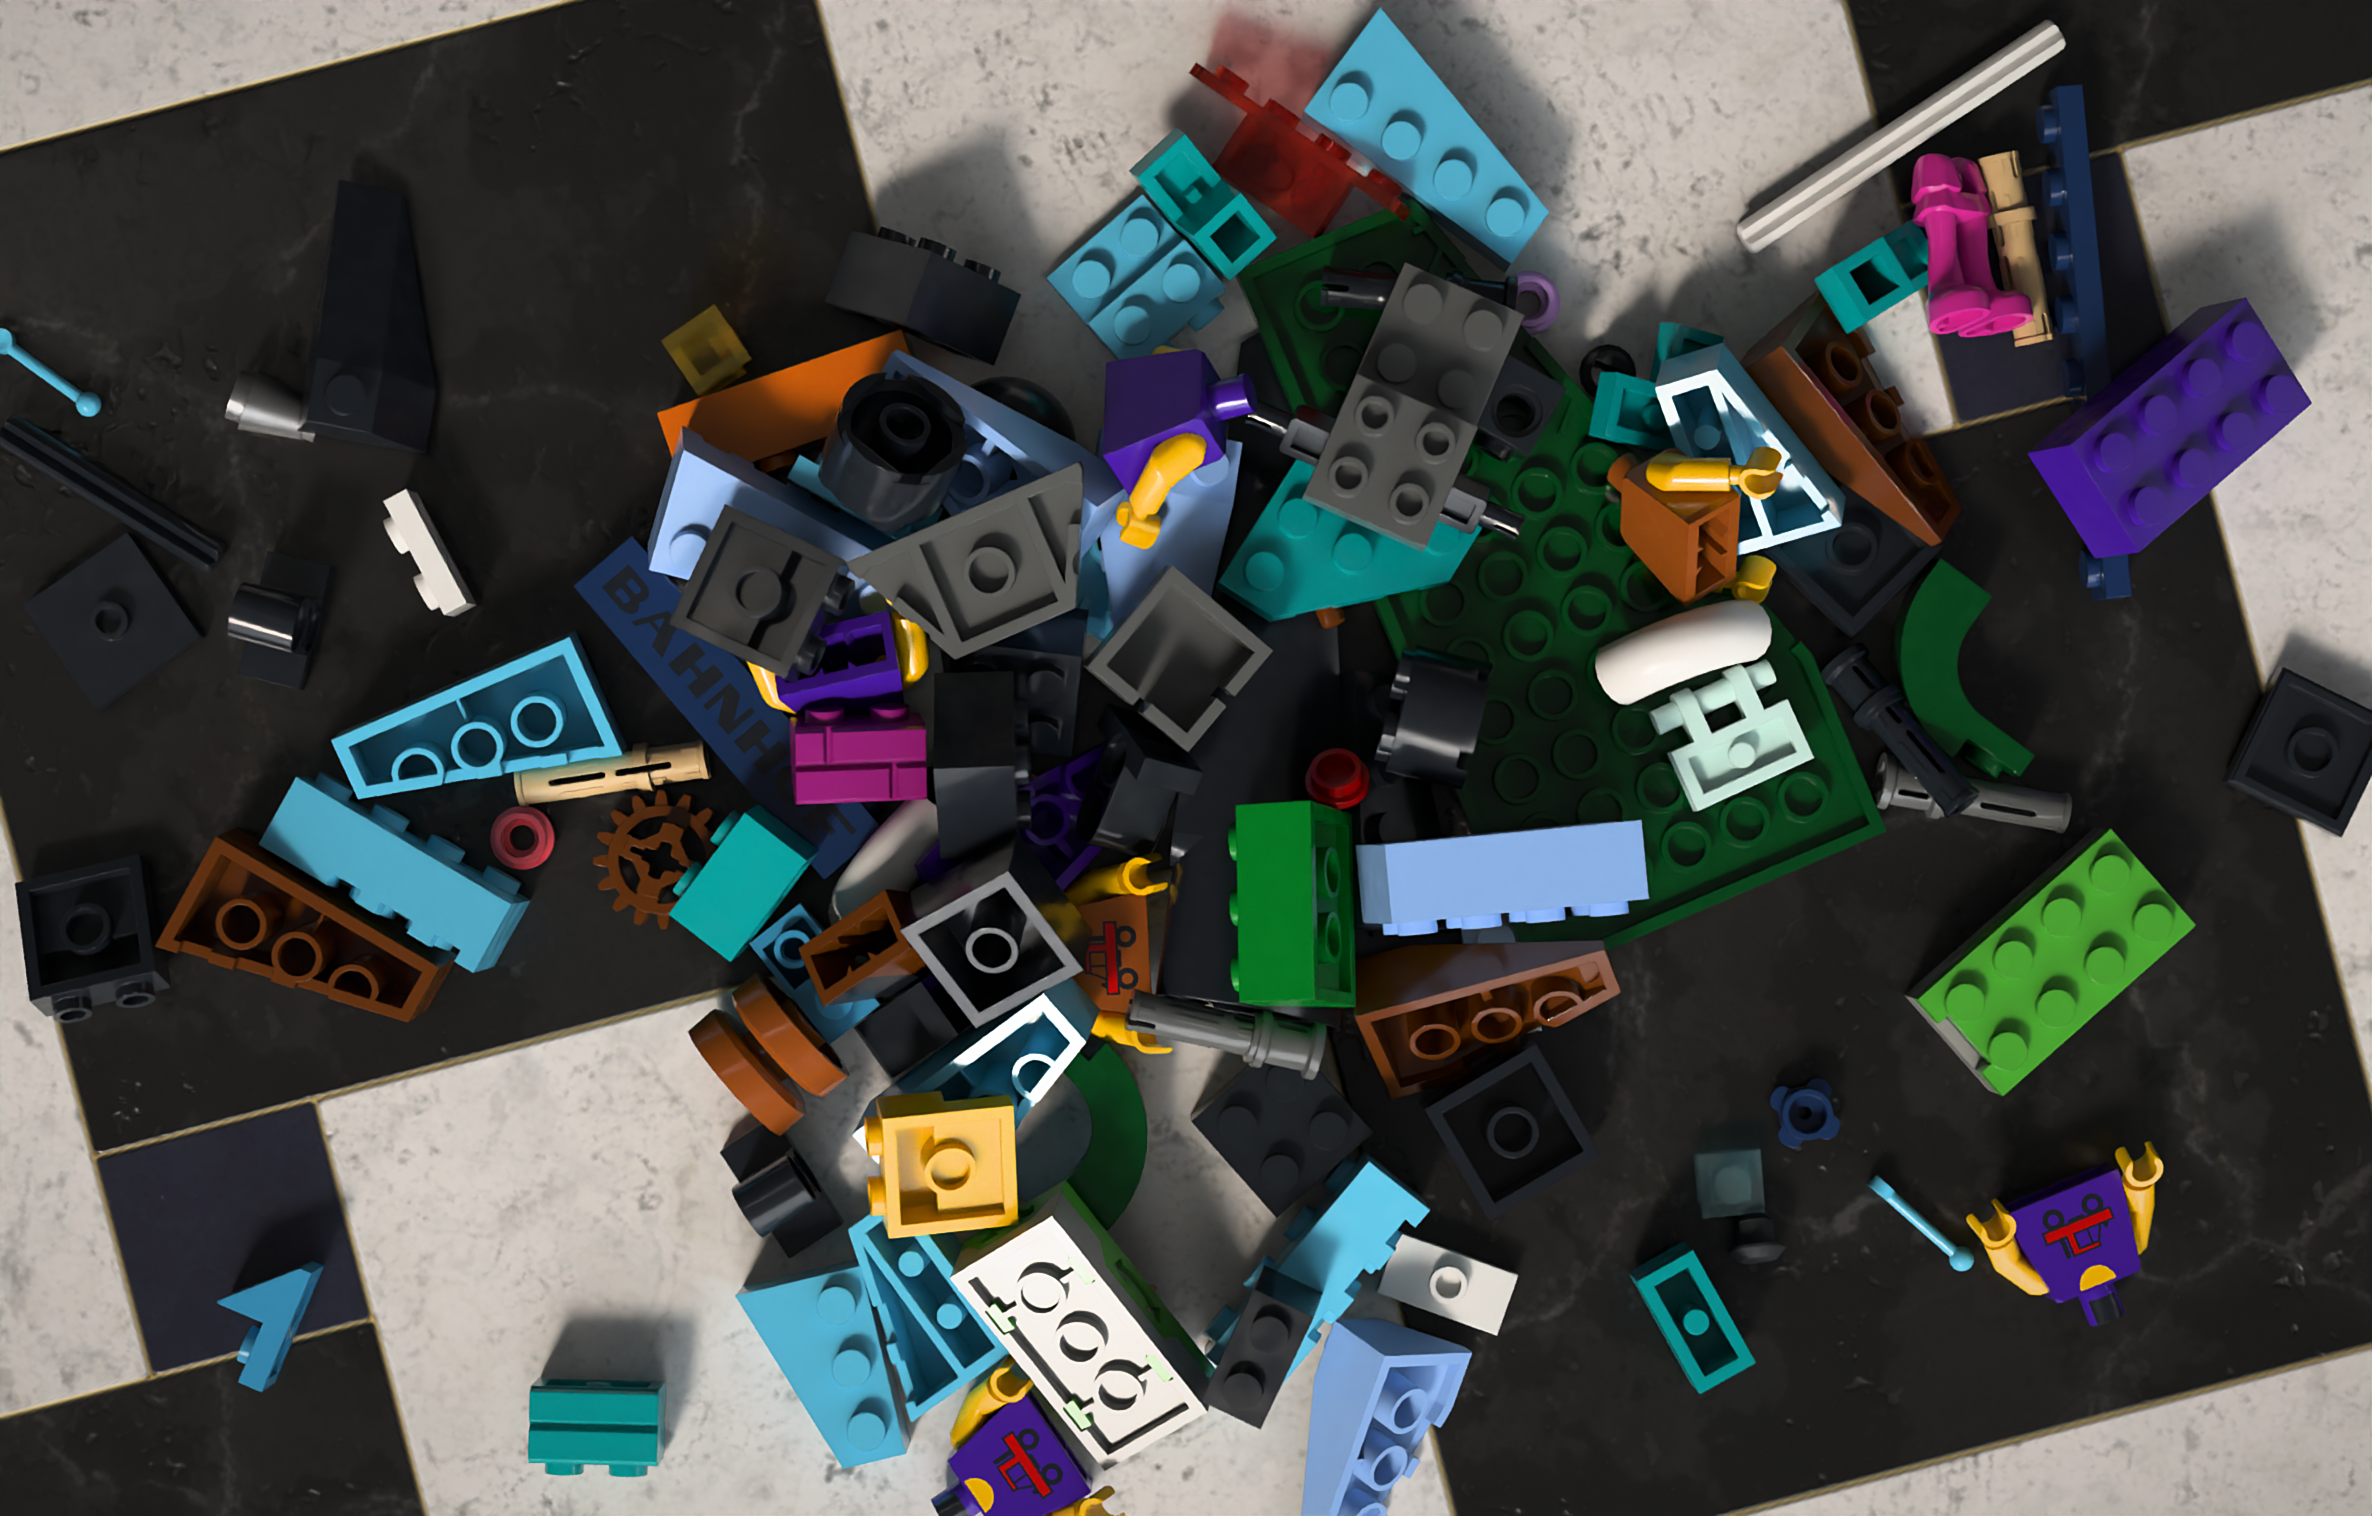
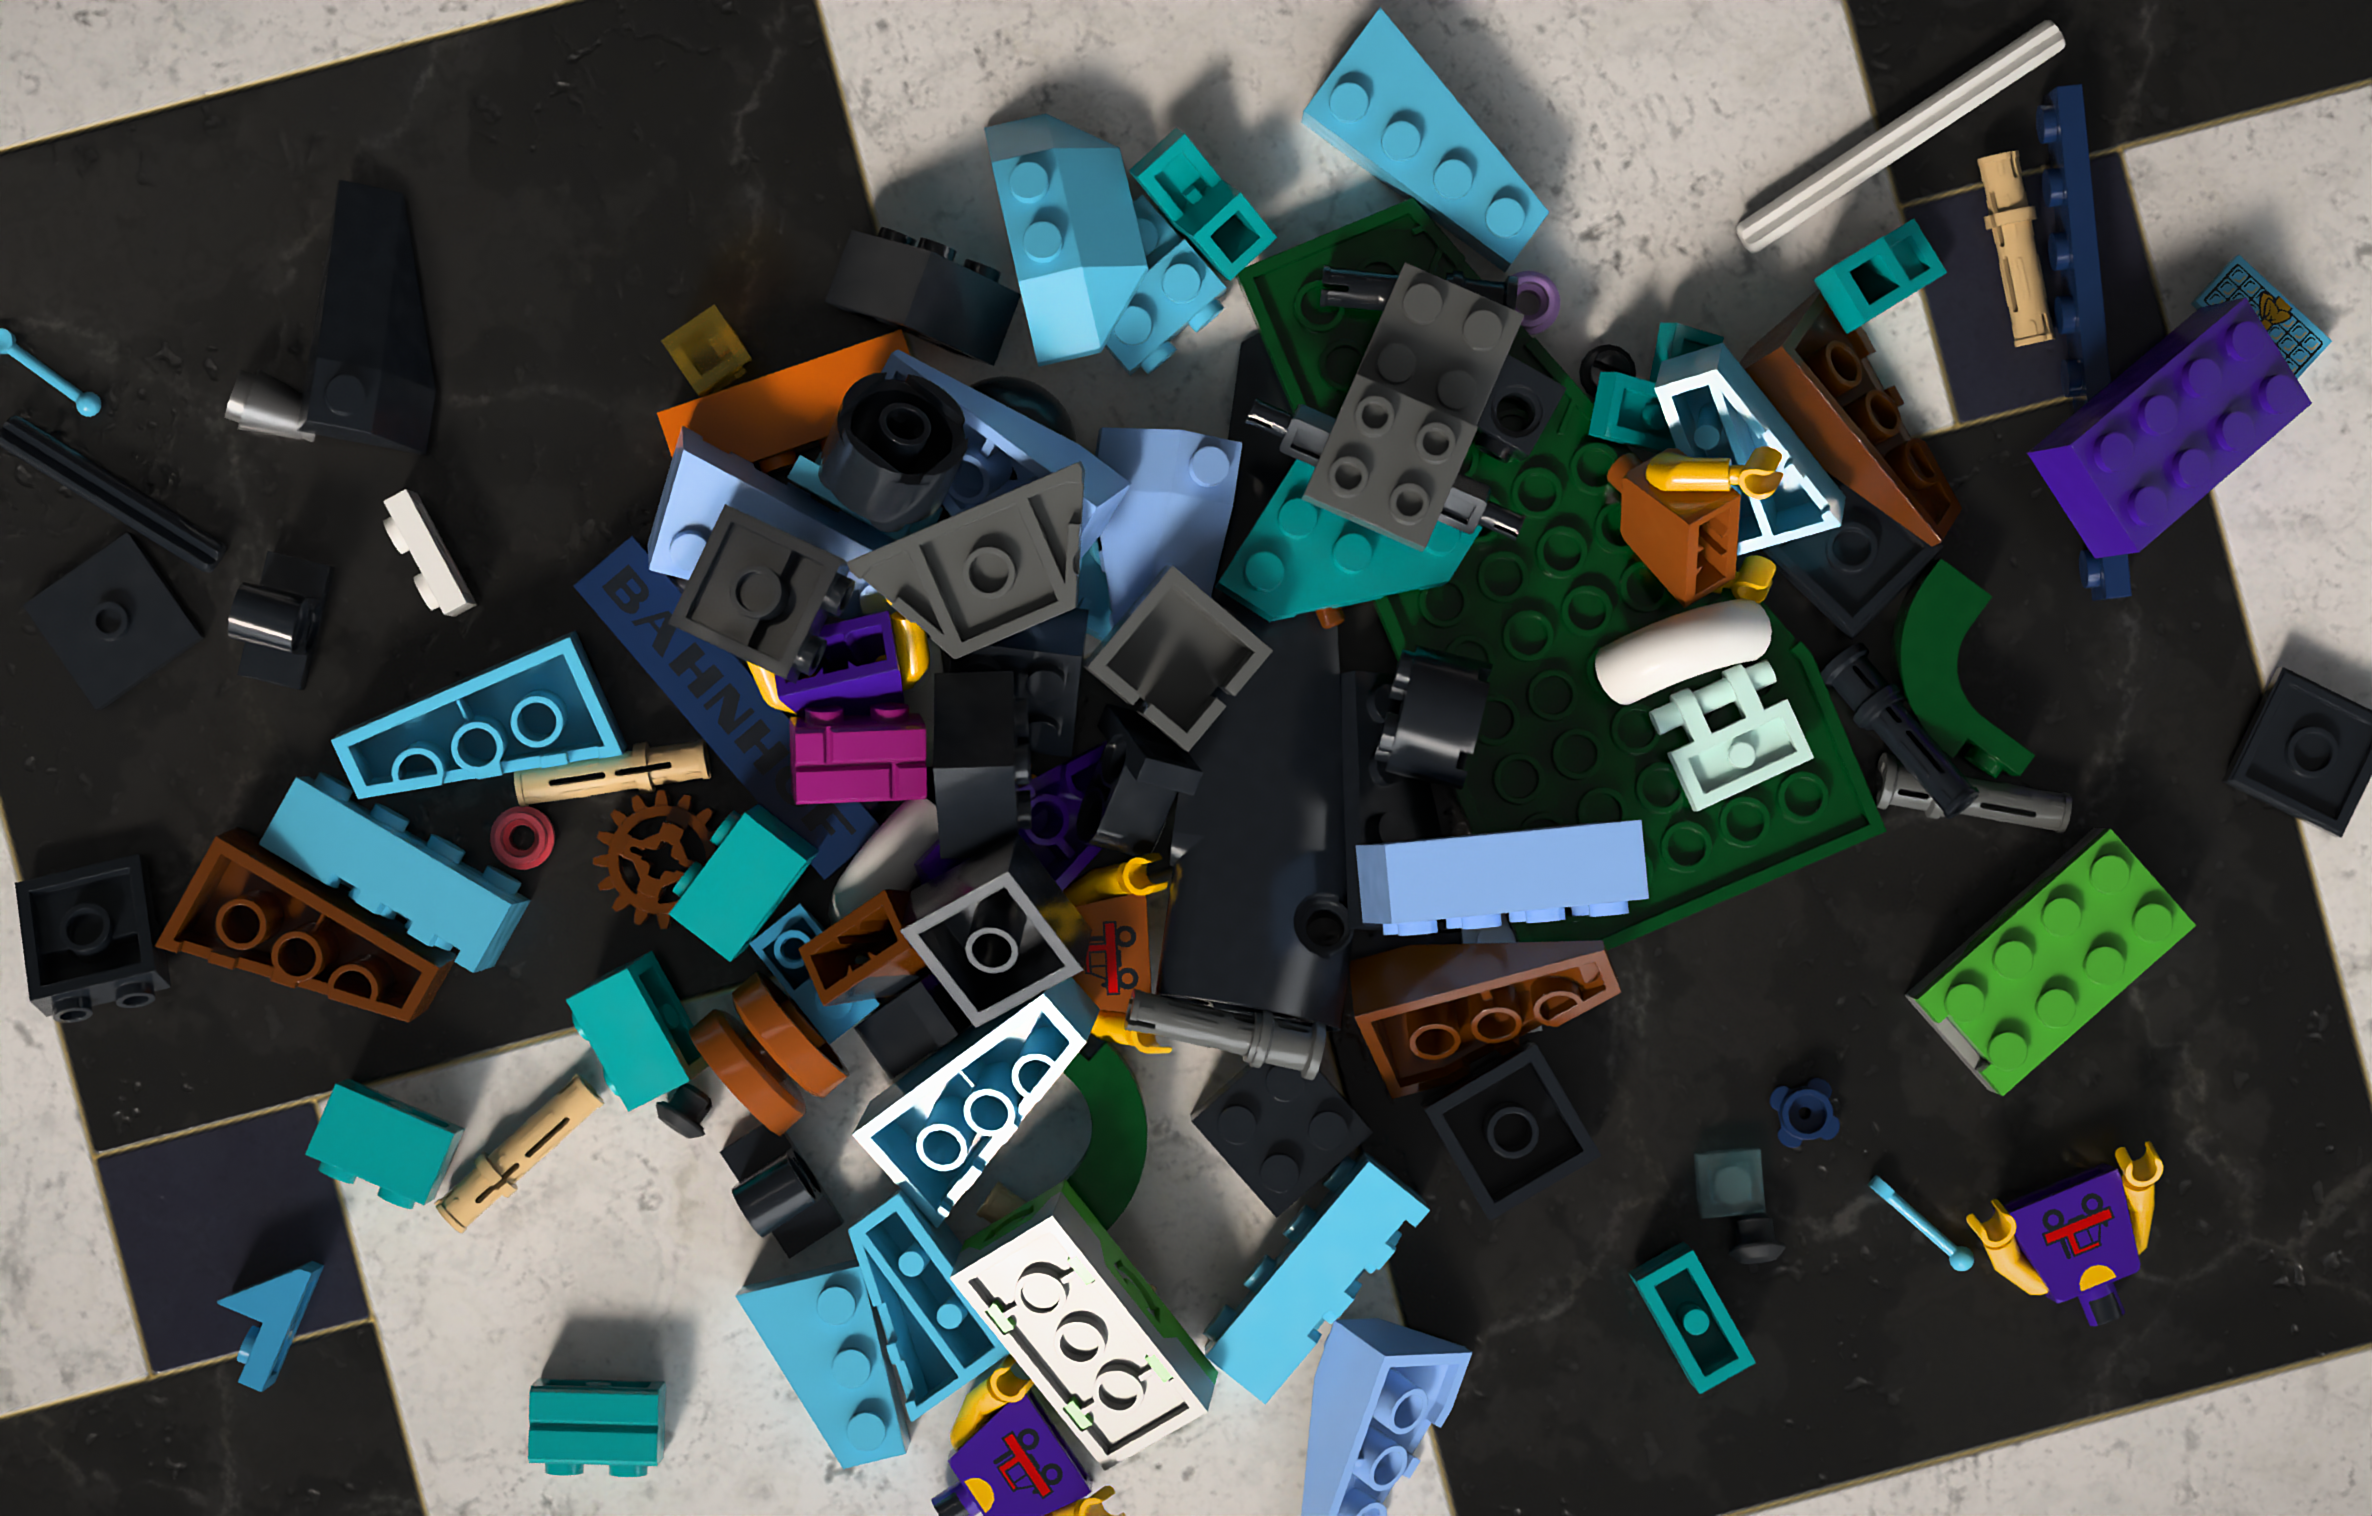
yellow plate [864,1091,1018,1239] -> none
dark purple torso [1103,345,1258,550] -> none
clear red bracket [1189,63,1412,238] -> none
black brick [1201,1265,1323,1430] -> none
green slope [1228,801,1356,1008] -> none
red plate [1305,748,1370,810] -> none
white plate [1376,1231,1518,1335] -> none
dark pink piece [1911,153,2034,337] -> none
none -> teal brick [305,1079,465,1209]
none -> tan pin [434,1073,605,1233]
none -> teal brick [566,951,709,1112]
none -> black piece [656,1083,713,1139]
none -> medium azure wedge [984,113,1148,367]
none -> medium azure tile [2191,255,2332,379]

